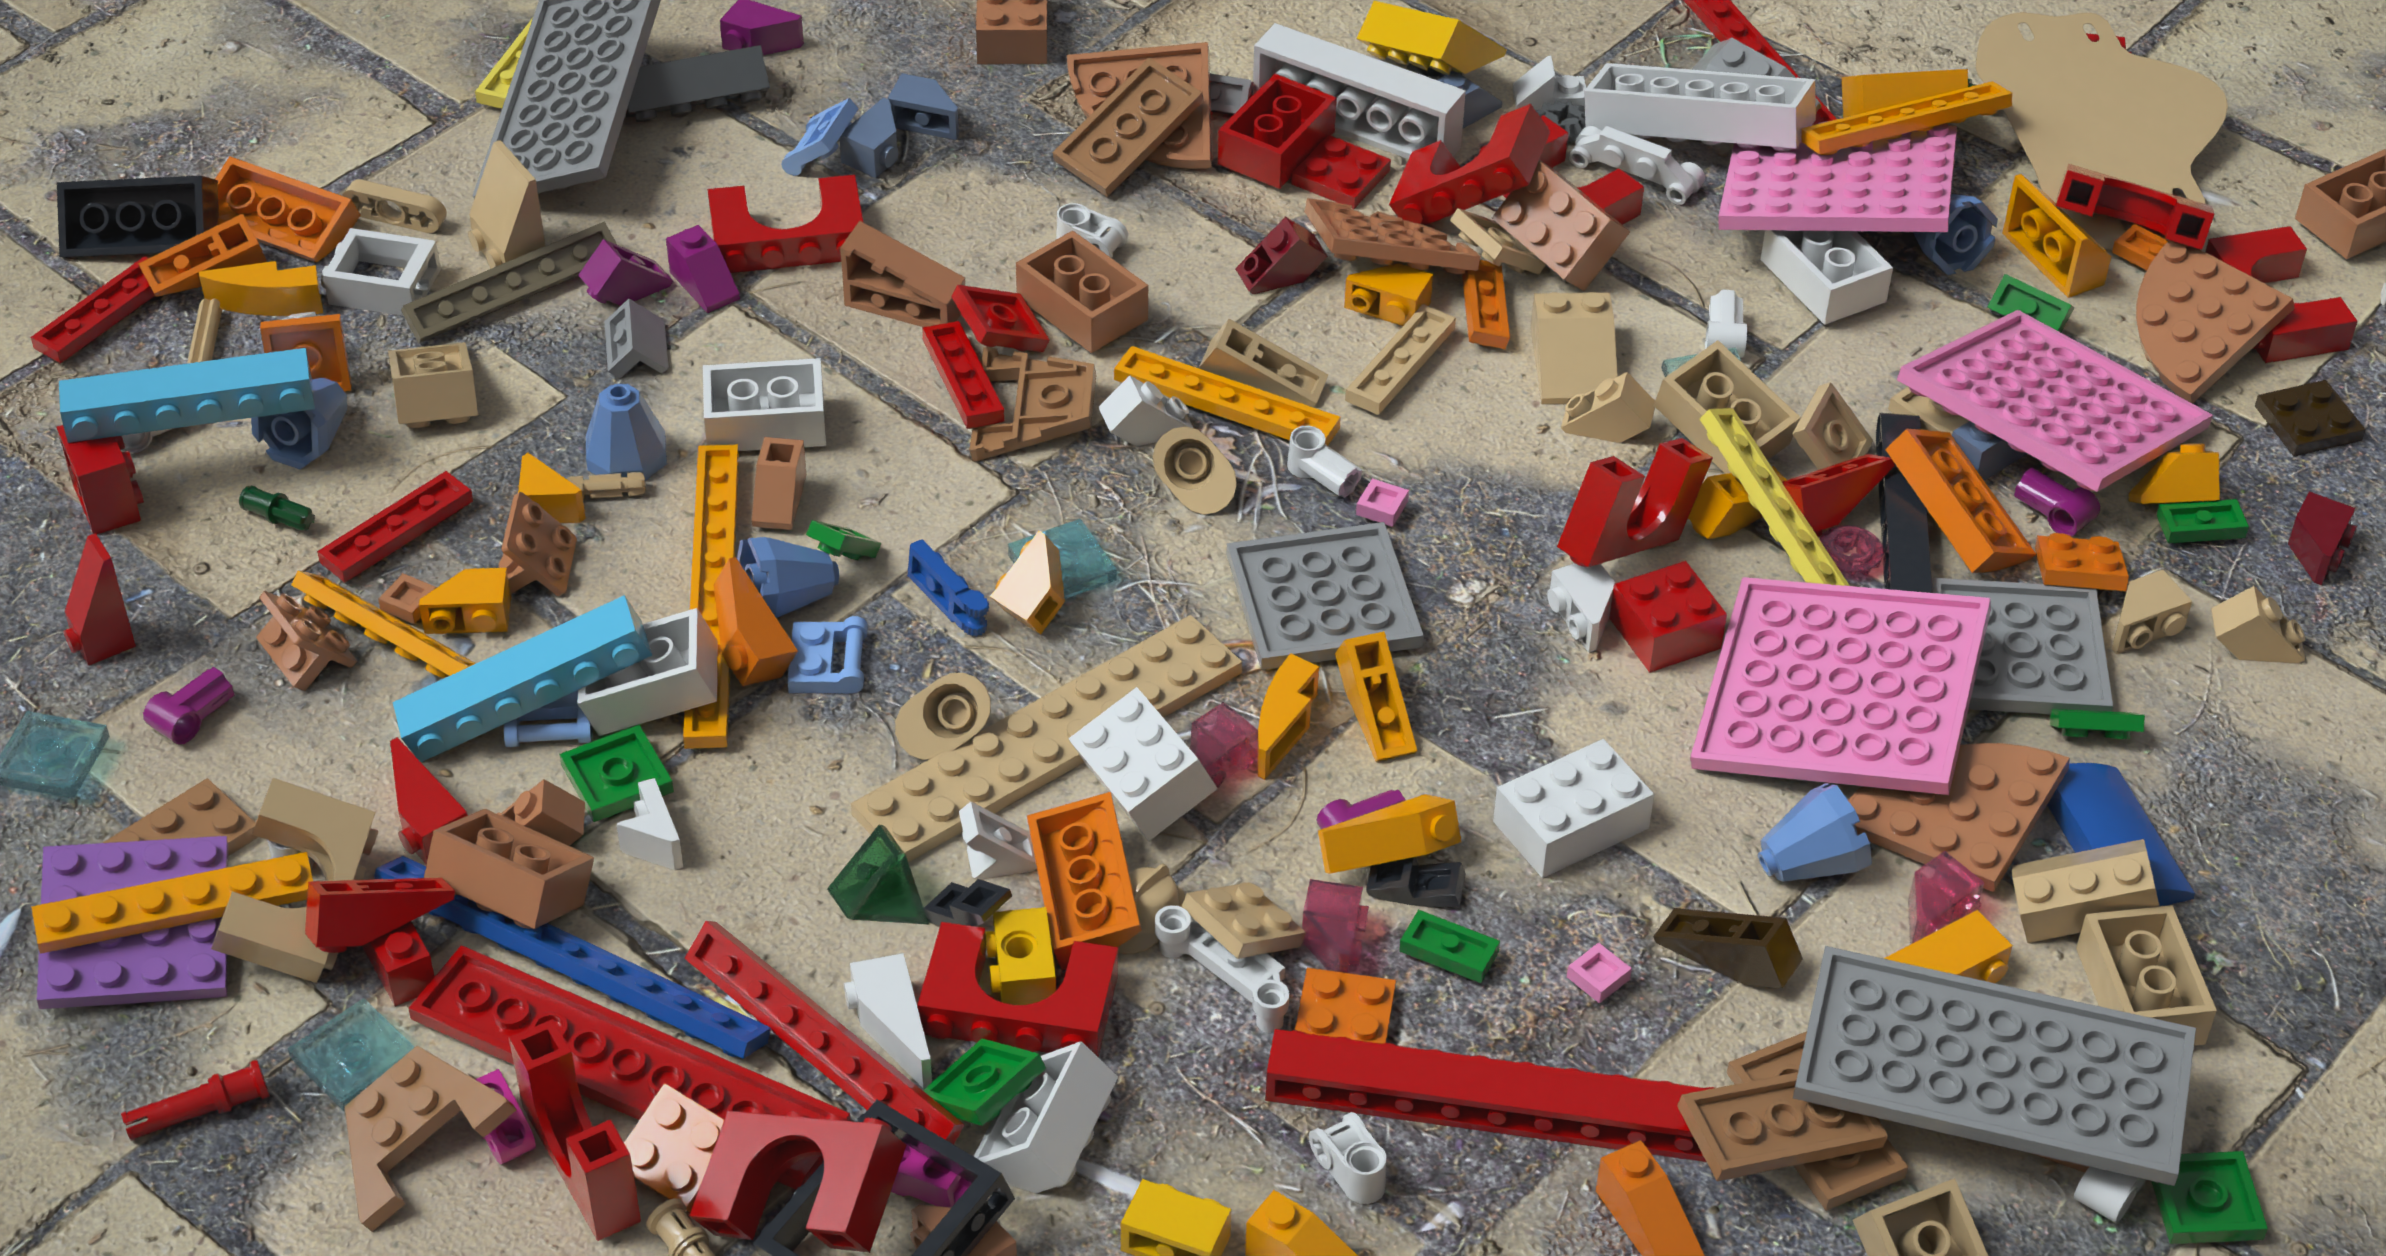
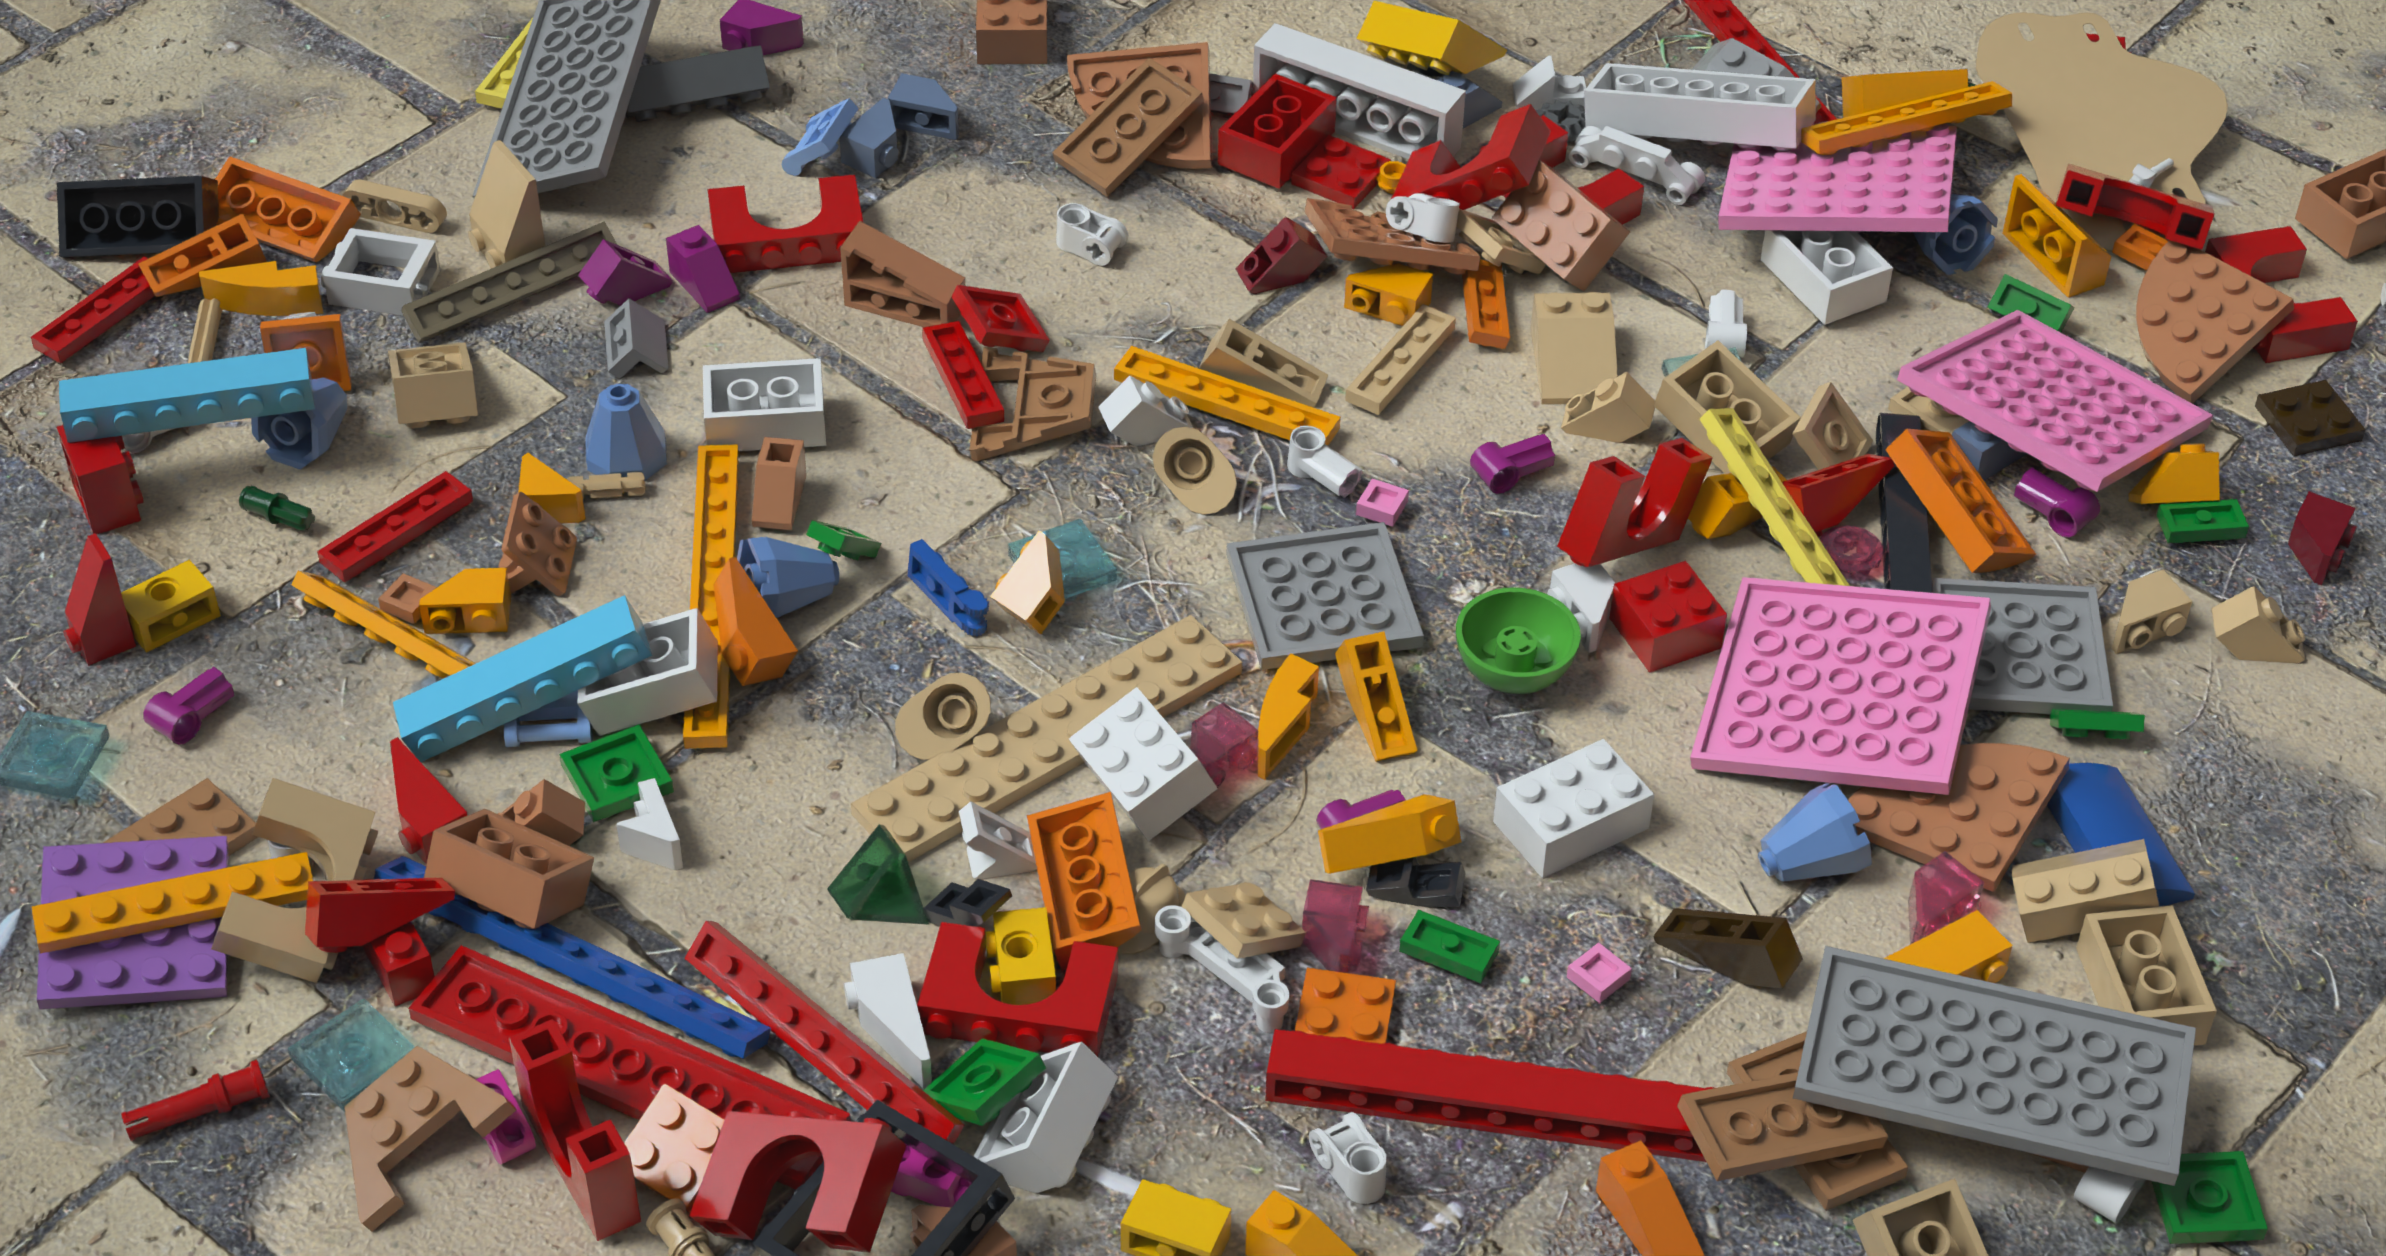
nougat bracket [256,591,357,691] -> none
light blue plate [788,616,868,694] -> none
nougat brick [1016,230,1149,353] -> none
orange plate [2035,533,2129,591] -> none
none -> yellow brick [121,559,221,653]
none -> light orange plate [1376,161,1406,194]
none -> white piece [1386,193,1460,243]
none -> bright green piece [1456,587,1581,694]
none -> magenta piece [1470,434,1555,494]
none -> white hand [2129,158,2174,188]

